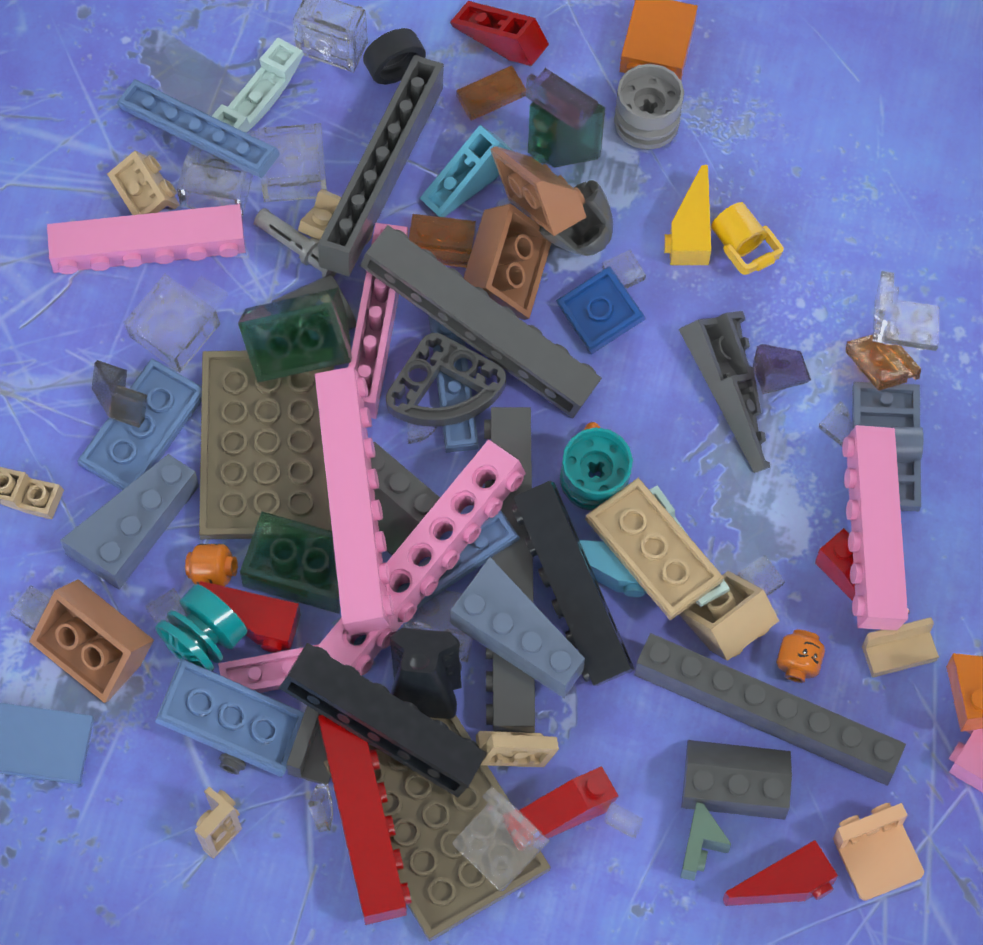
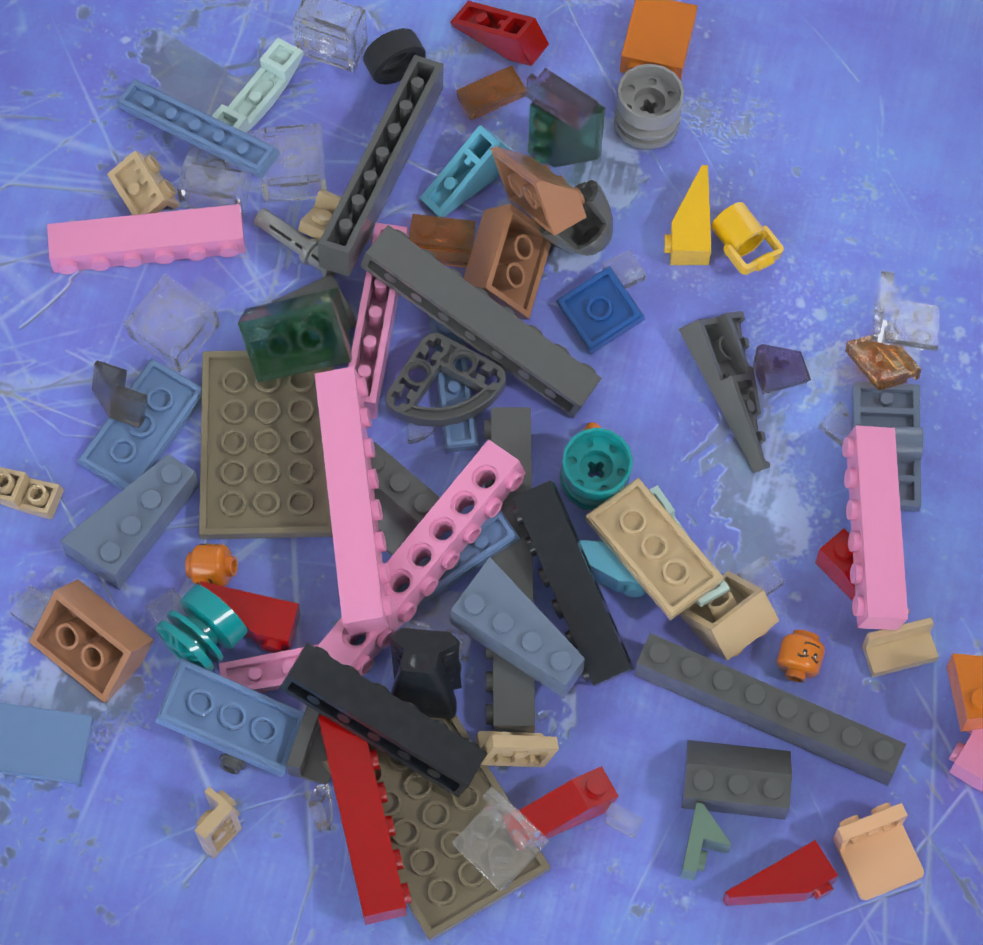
slope [240,511,341,614] -> none

